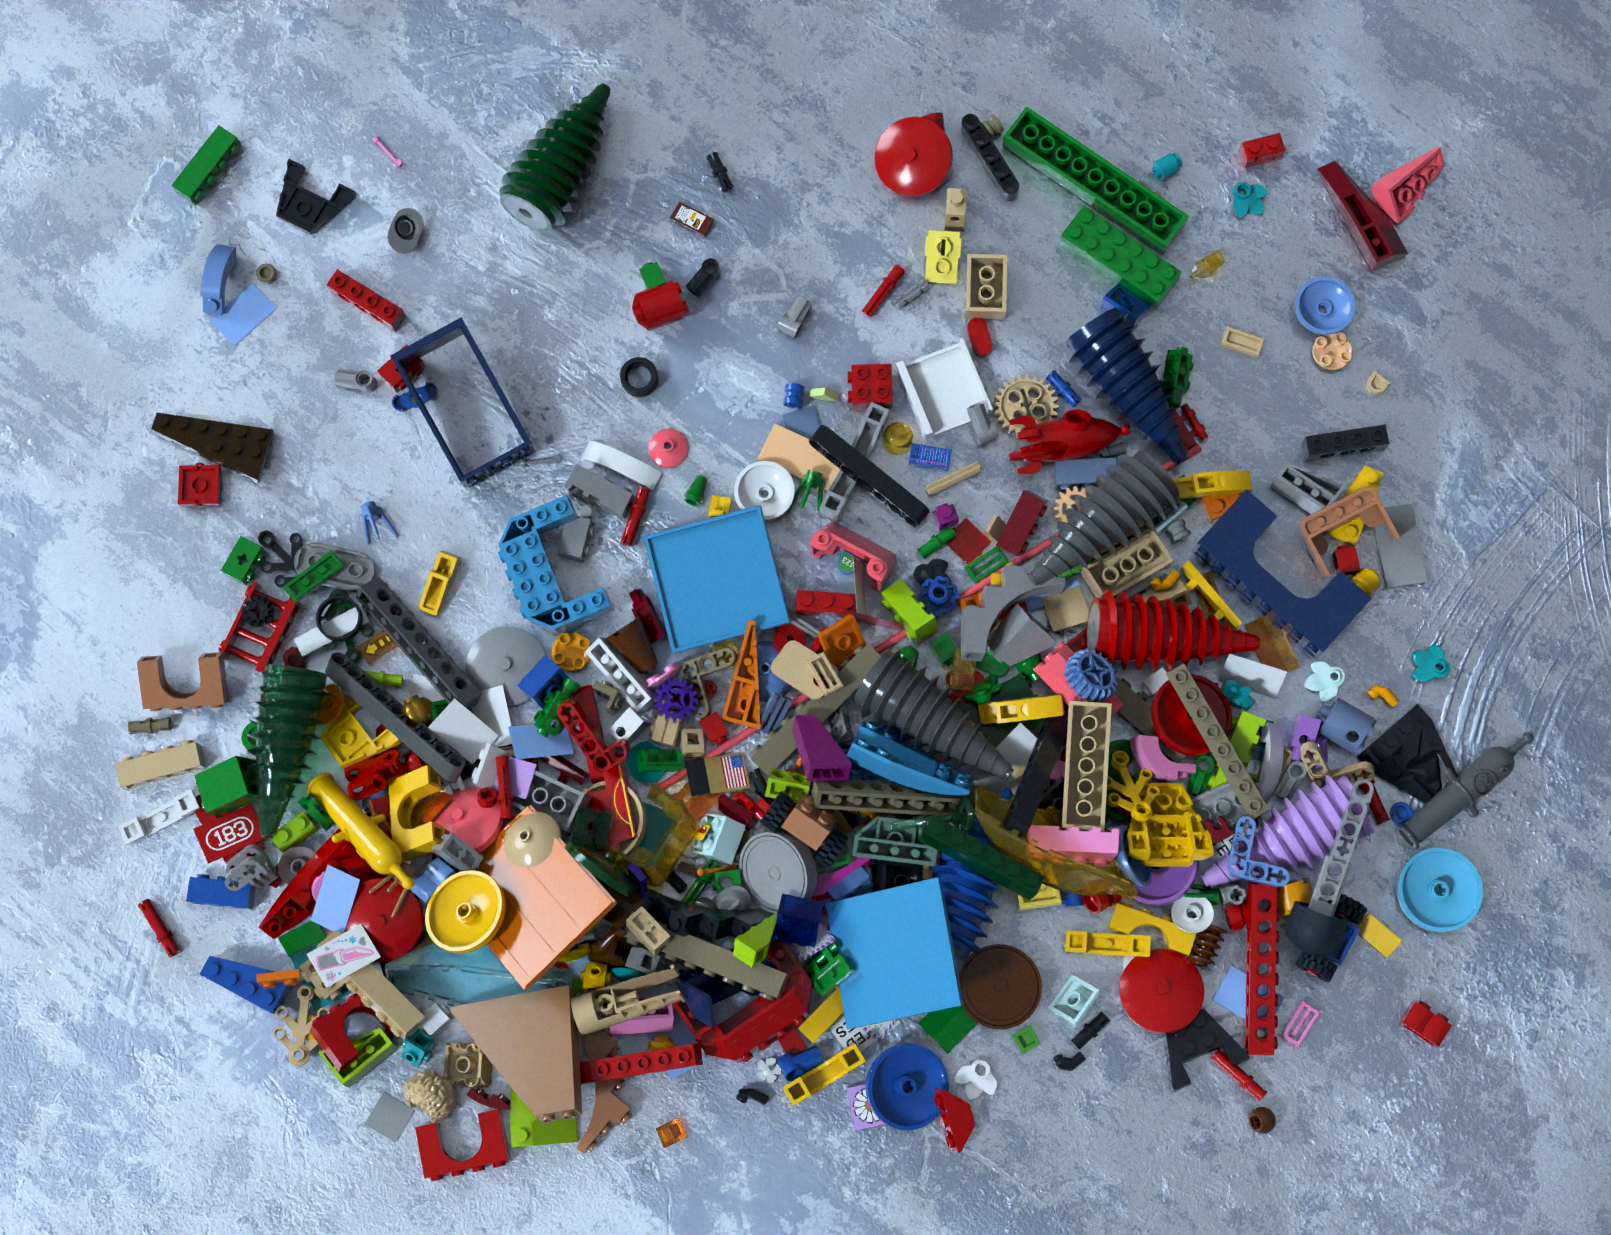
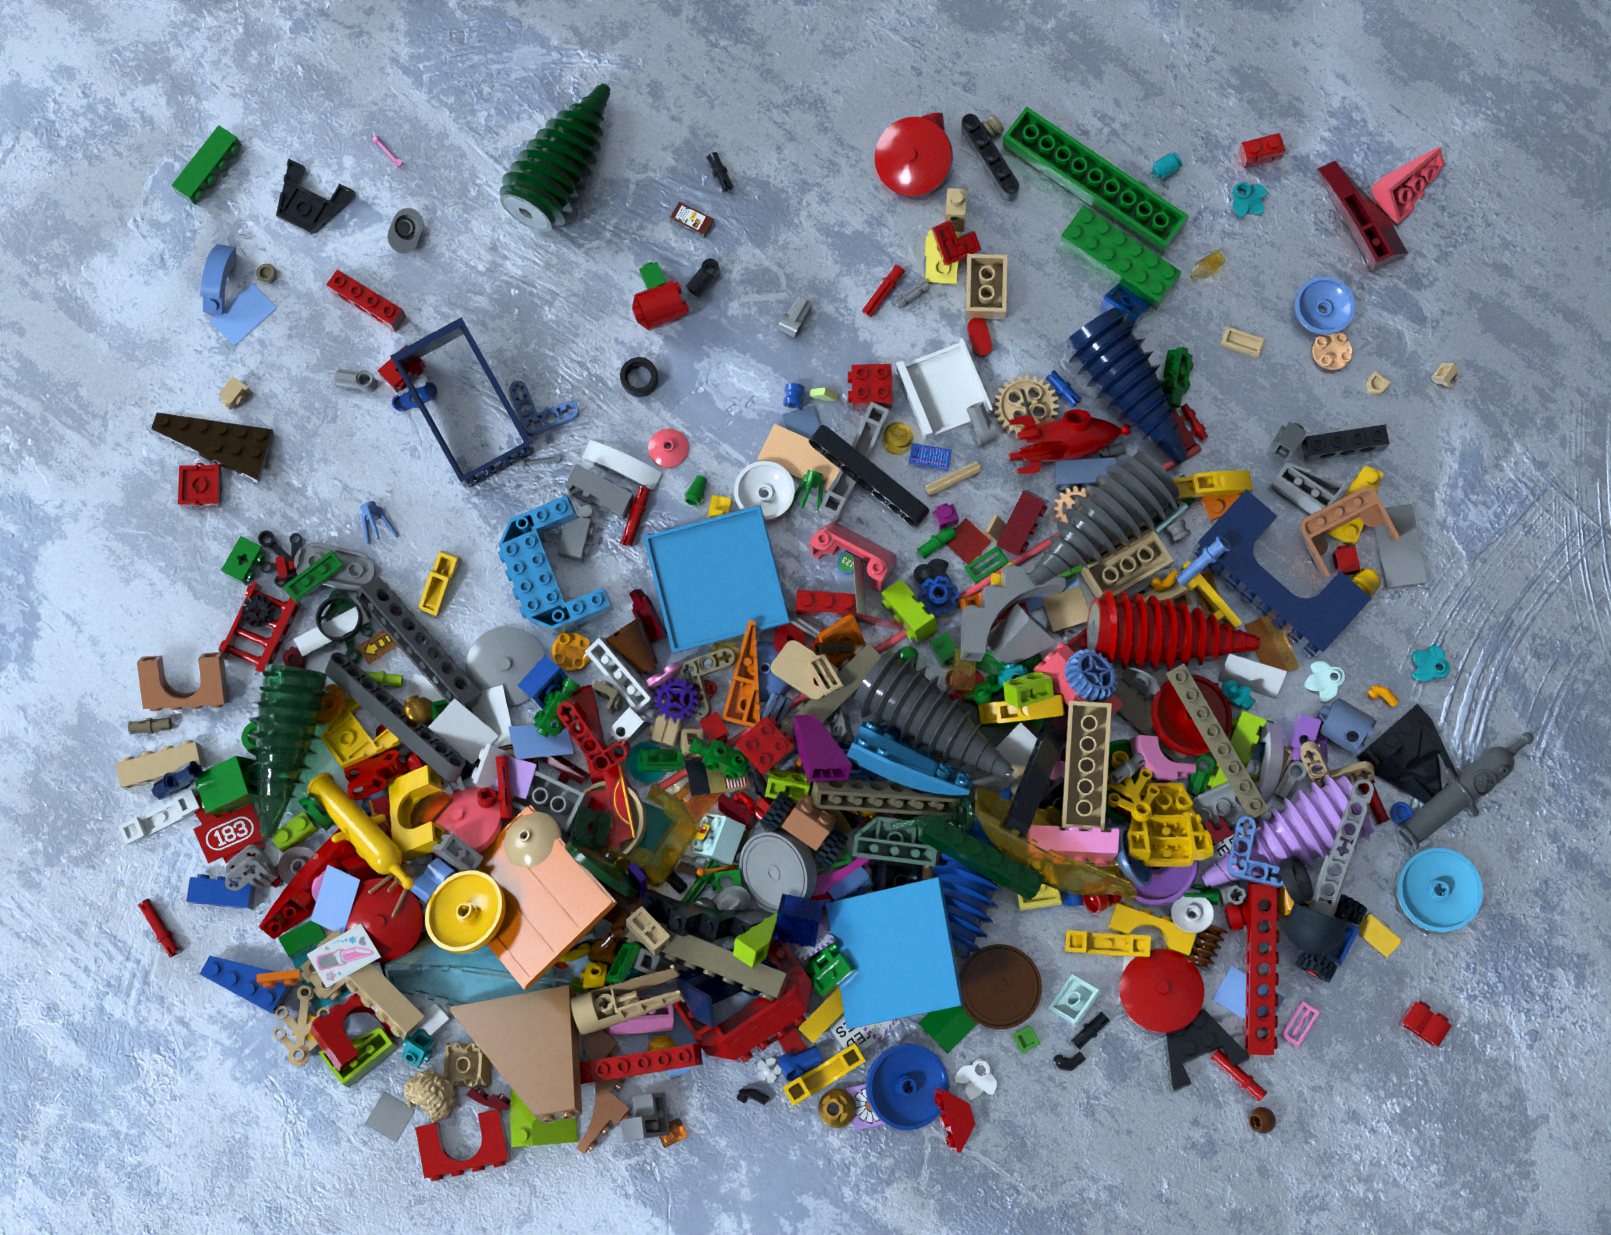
none -> dark blue piece [151,761,203,800]
none -> tan brick [218,376,253,410]
none -> red tile [275,556,297,582]
none -> medium blue beam [509,381,579,436]
none -> green tile [605,943,641,984]
none -> light grey brick [621,1092,670,1141]
none -> green brick [688,737,750,781]
none -> red brick [734,716,794,775]
none -> dark brown pin [813,639,855,656]
none -> pearl gold piece [818,1089,857,1128]
none -> red tile [931,220,981,266]
none -> teal brick [998,662,1028,688]
none -> lime brick [1003,671,1054,708]
none -> light grey pin [1109,753,1146,785]
none -> light grey dish [1122,667,1161,694]
none -> medium blue pin [1176,535,1231,586]
none -> dark grey brick [1271,421,1307,463]
none -> black tyre [1279,855,1313,904]
none -> tan tile [1431,363,1460,388]

